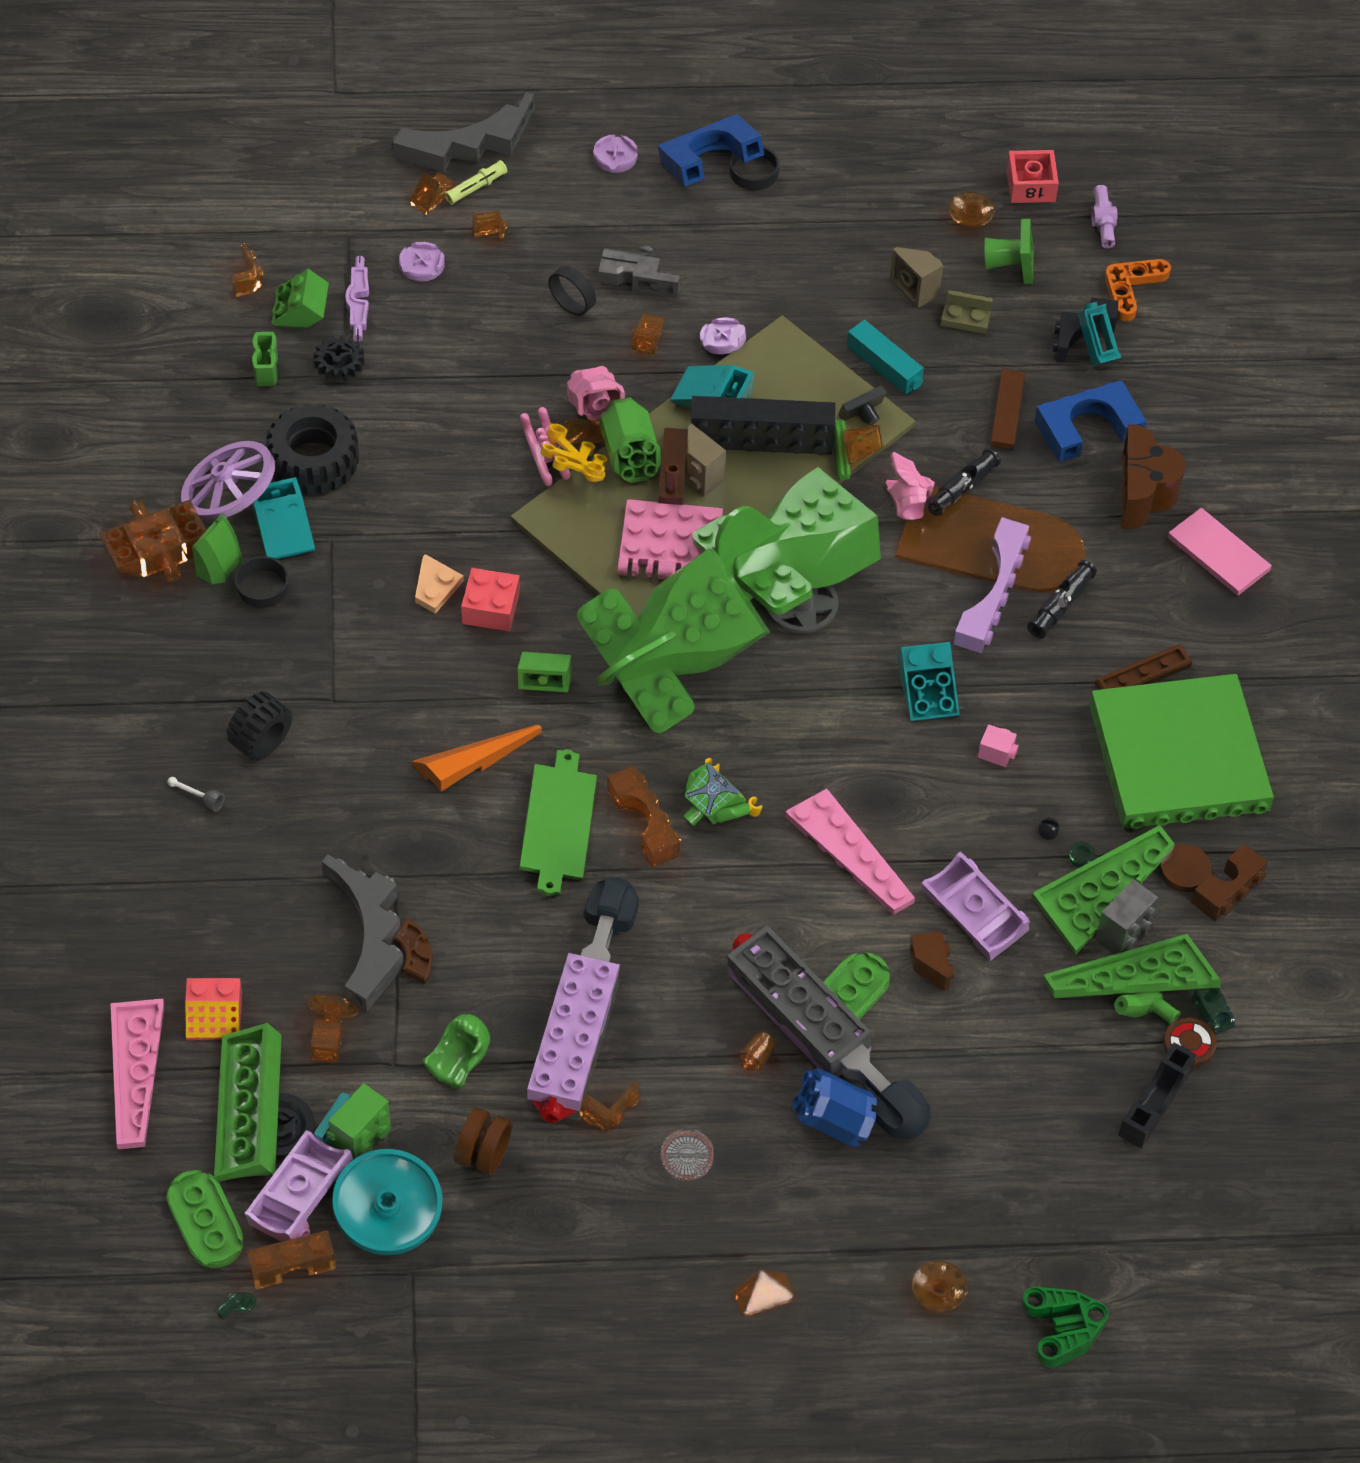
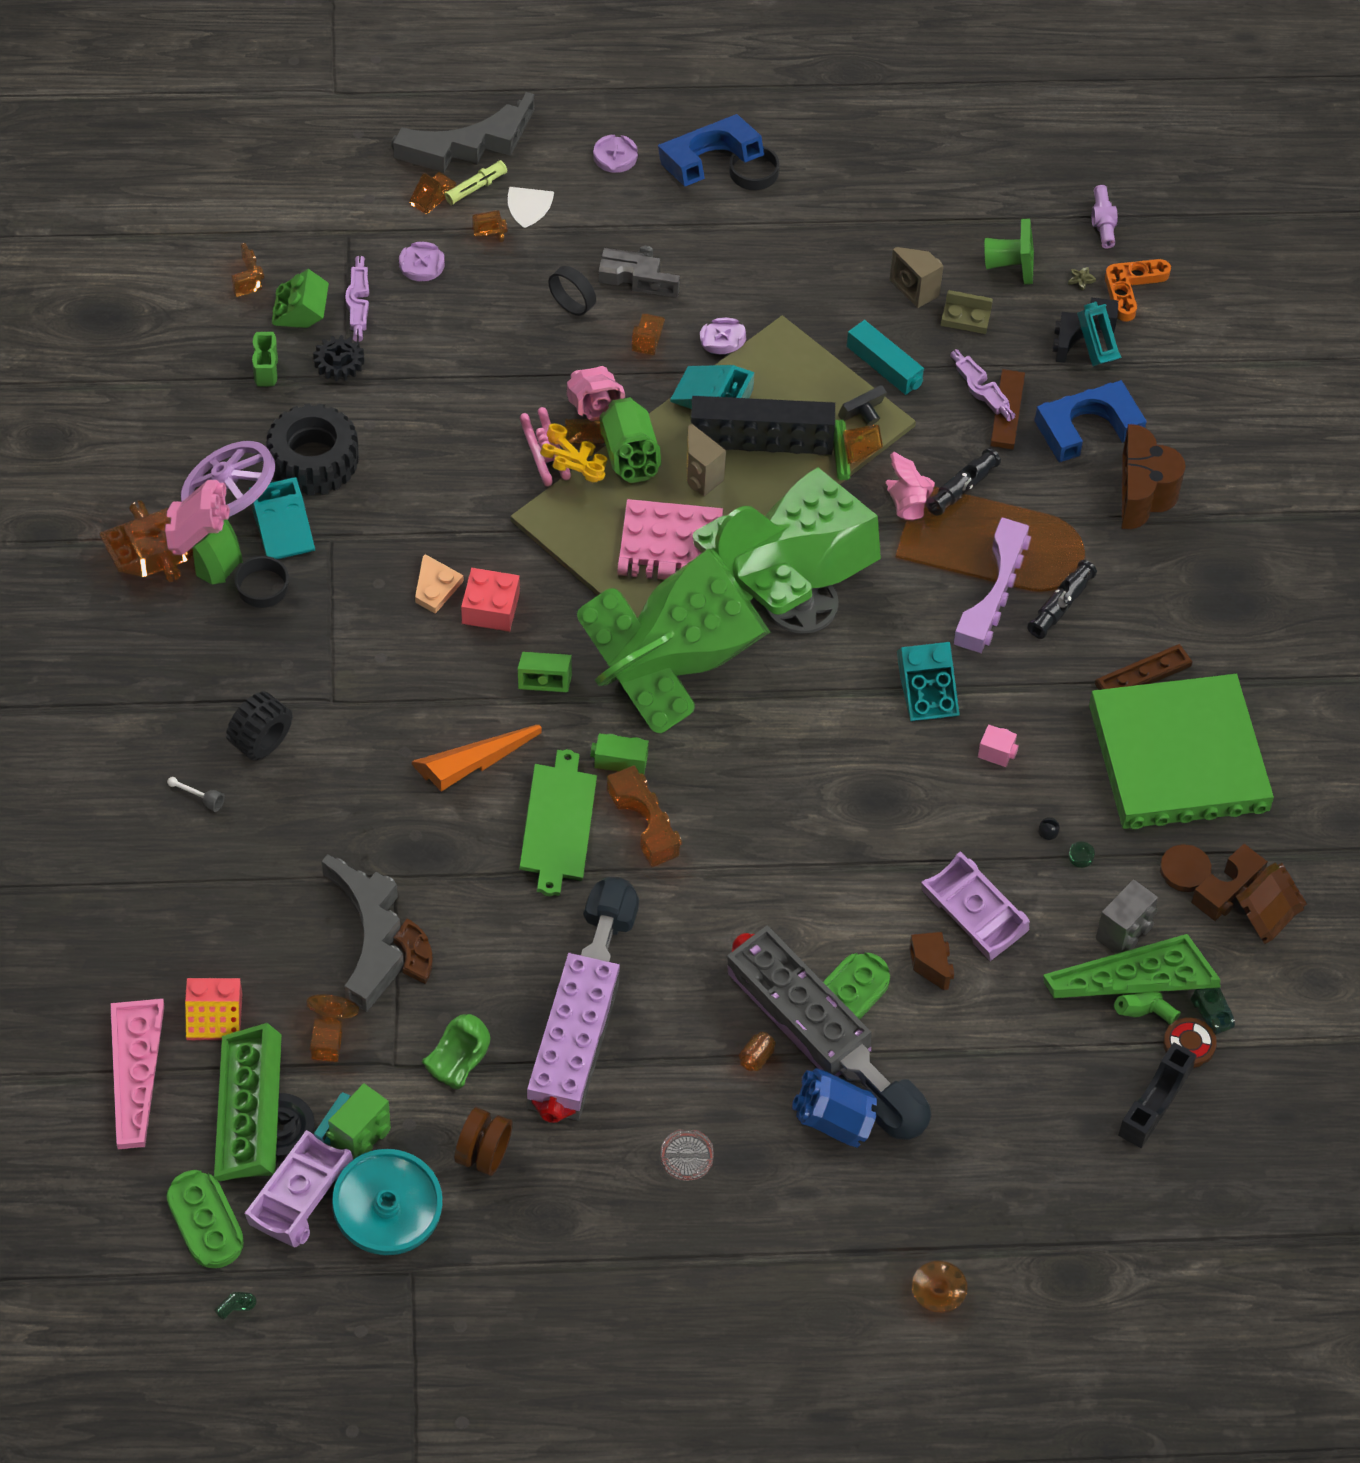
clear orange arch [247,1230,336,1290] -> none
clear orange bracket [581,1080,640,1132] -> none
reddish brown piece [658,428,688,505] -> none
bright green torso [683,758,763,826] -> none
clear orange slope [734,1270,796,1317] -> none
bright pink wing [785,789,915,915] -> none
clear orange dish [949,192,995,228] -> none
coral brick [1006,150,1059,203] -> none
green connector [1022,1287,1109,1368] -> none
bright green wing [1032,825,1174,955] -> none
bright pink tile [1167,508,1272,596] -> none
none -> bright pink brick [165,480,230,555]
none -> white sticker [508,187,554,228]
none -> bright green brick [590,733,649,775]
none -> lavender piece [950,349,1015,421]
none -> olive plant [1068,267,1096,290]
none -> reddish brown brick [1236,862,1307,944]

